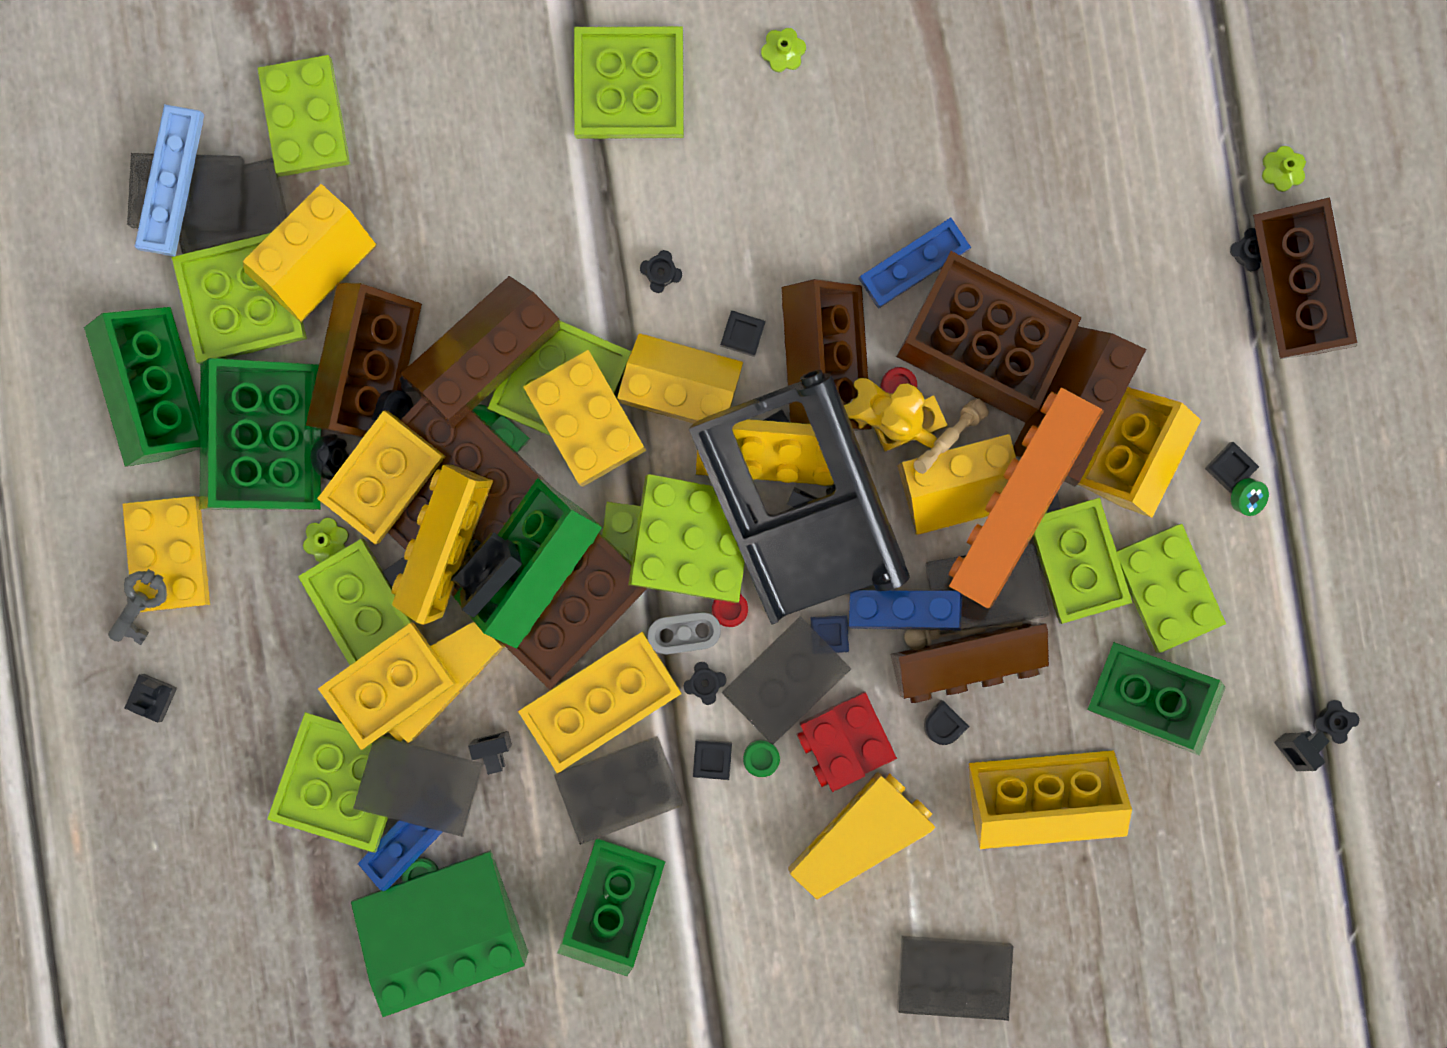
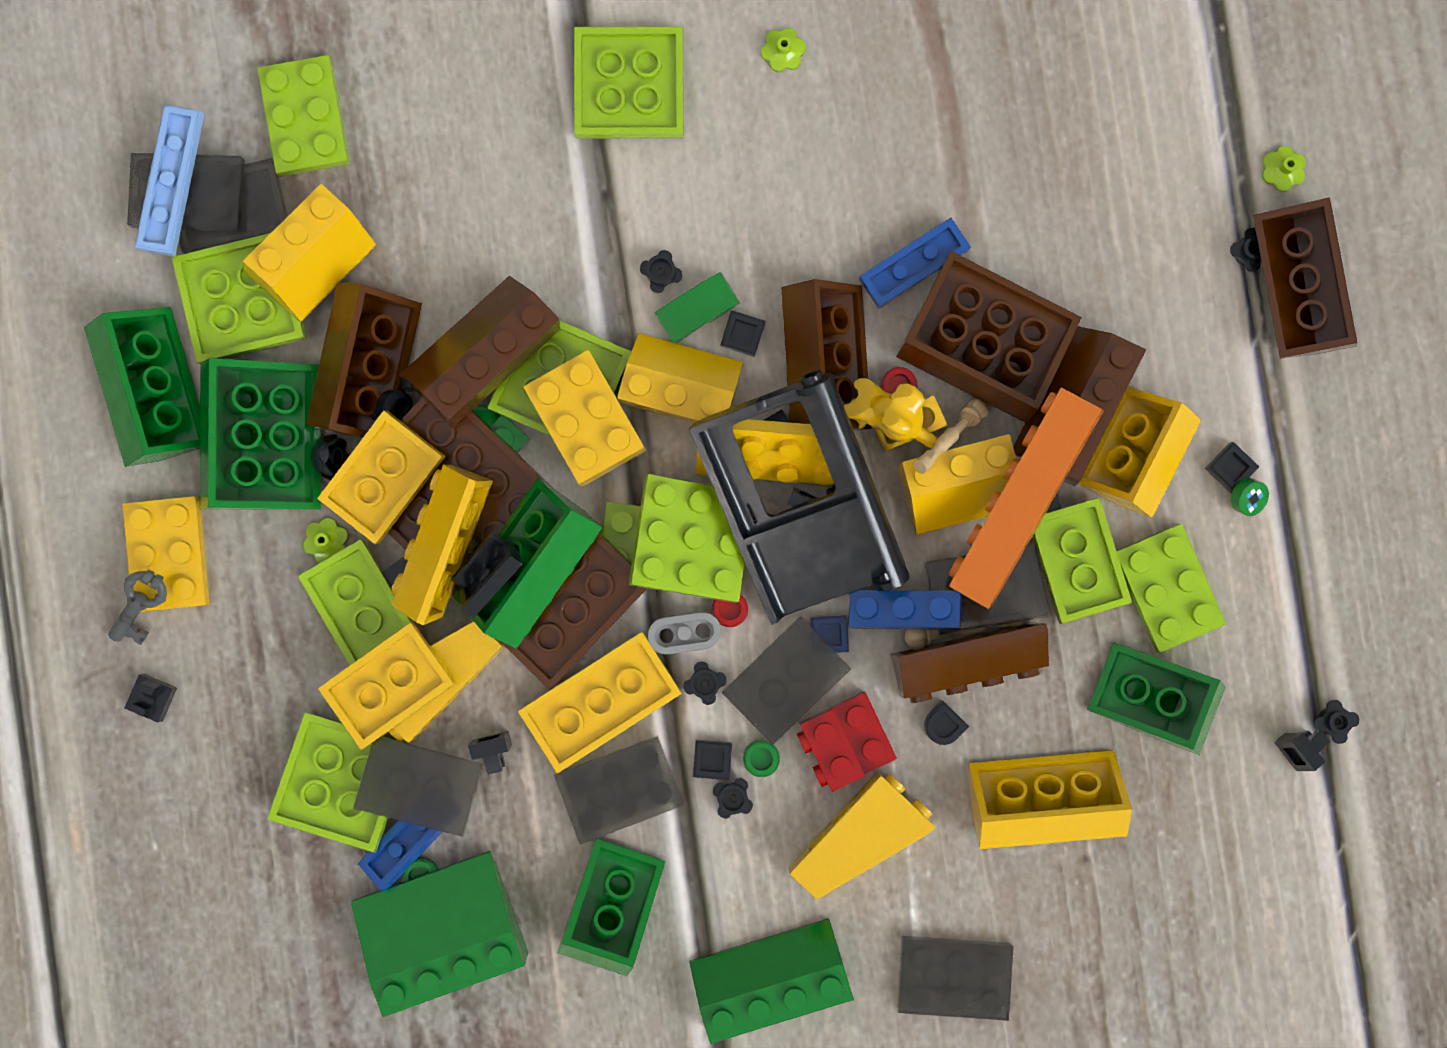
none -> green slope [655,272,740,343]
none -> green slope [689,918,854,1044]
none -> black plate [713,778,753,819]

